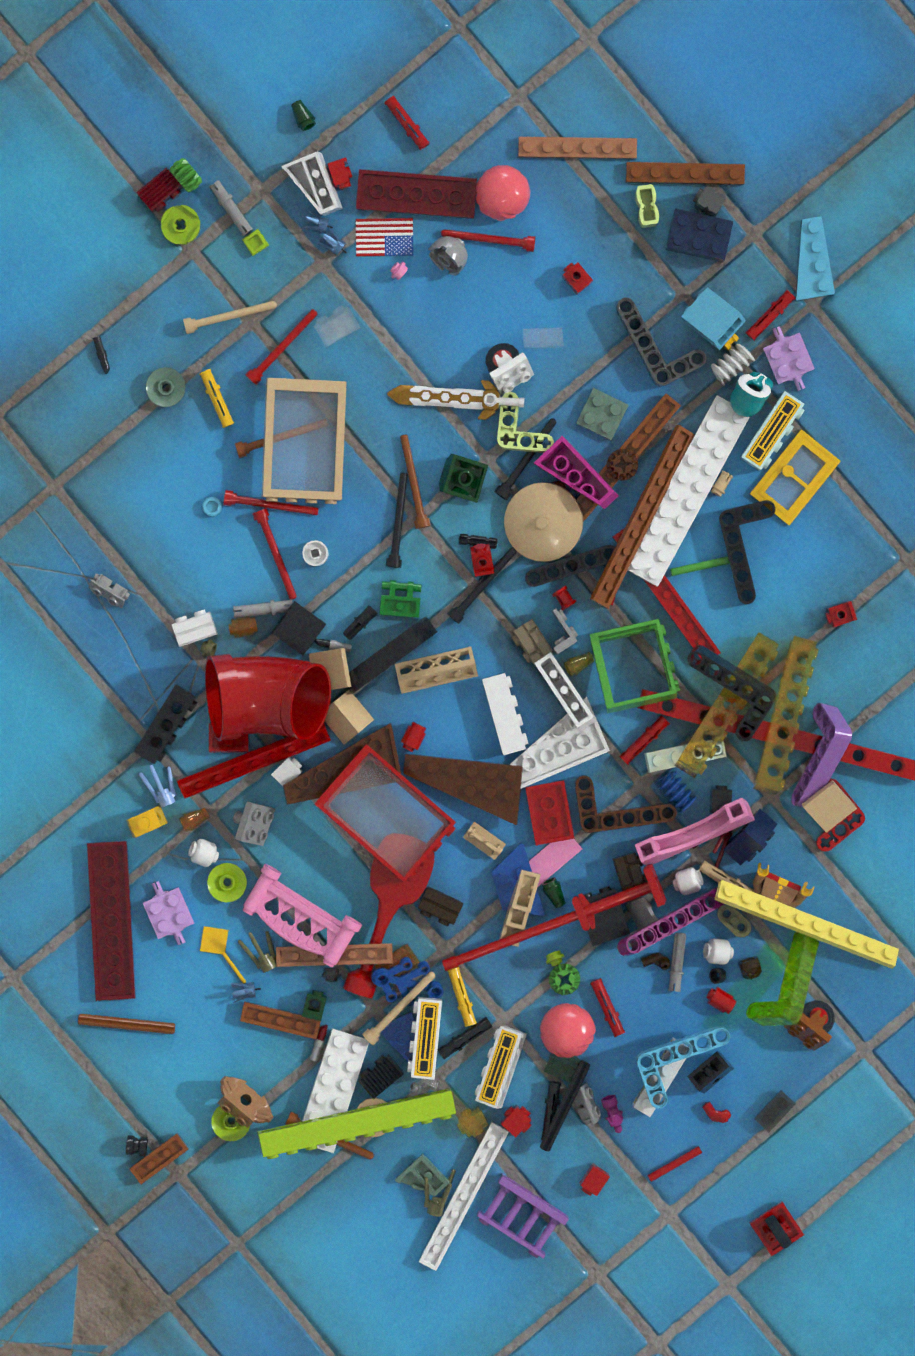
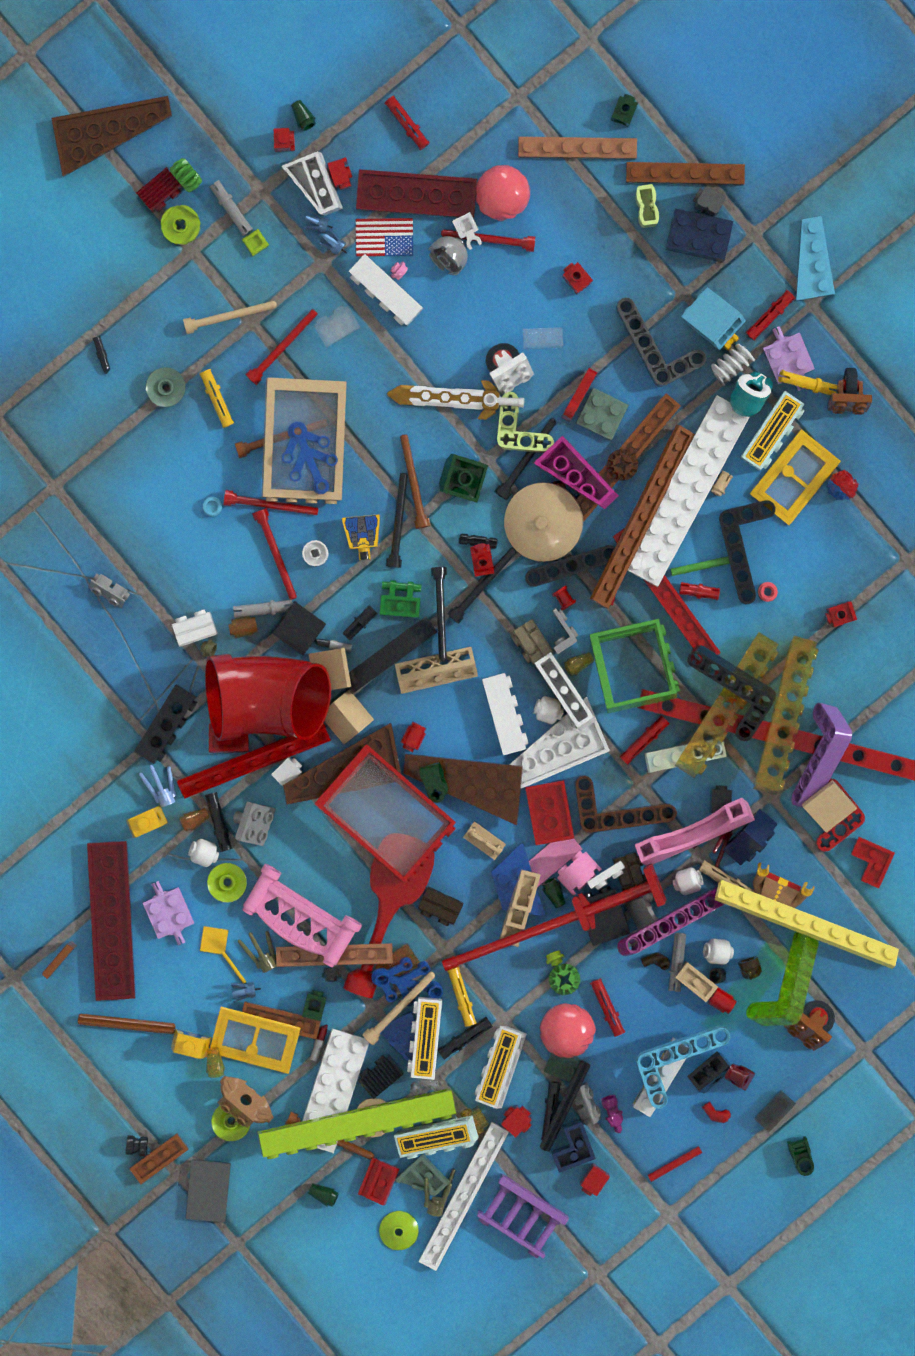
blue piece [654,771,697,814] -> none
olive plate [717,904,751,938] -> none
red plate [749,1201,804,1256] -> none
none -> dark orange tile [42,941,77,979]
none -> reddish brown wing [51,96,172,177]
none -> yellow torso [171,1029,212,1059]
none -> dark grey tile [186,1159,231,1222]
none -> black pin [205,792,233,852]
none -> clear yellow cone [206,1047,226,1078]
none -> yellow door [209,1006,301,1074]
none -> red brick [273,128,295,152]
none -> blue plant [281,422,338,495]
none -> dark green cone [308,1183,339,1207]
none -> torso [342,515,380,560]
none -> white brick [349,254,424,326]
none -> red plate [358,1157,399,1205]
none -> lime dish [379,1211,419,1250]
none -> brick [394,1115,479,1159]
none -> dark green piece [419,762,448,803]
none -> black piece [431,567,447,662]
none -> white plate [452,212,482,250]
none -> white head [533,696,564,724]
none -> dark blue brick [551,1119,596,1173]
none -> bright pink brick [557,851,602,896]
none -> red beam [562,368,598,422]
none -> white plate [587,861,625,890]
none -> dark green brick [611,94,638,127]
none -> tan panel [675,961,718,1002]
none -> red pin [679,582,720,600]
none -> dark red piece [725,1064,755,1091]
none -> coral plate [758,582,778,602]
none -> yellow pin [778,370,838,396]
none -> dark green piece [787,1136,814,1176]
none -> red piece [827,470,859,500]
none -> dark orange plate [828,368,872,415]
none -> red plate [851,836,895,888]

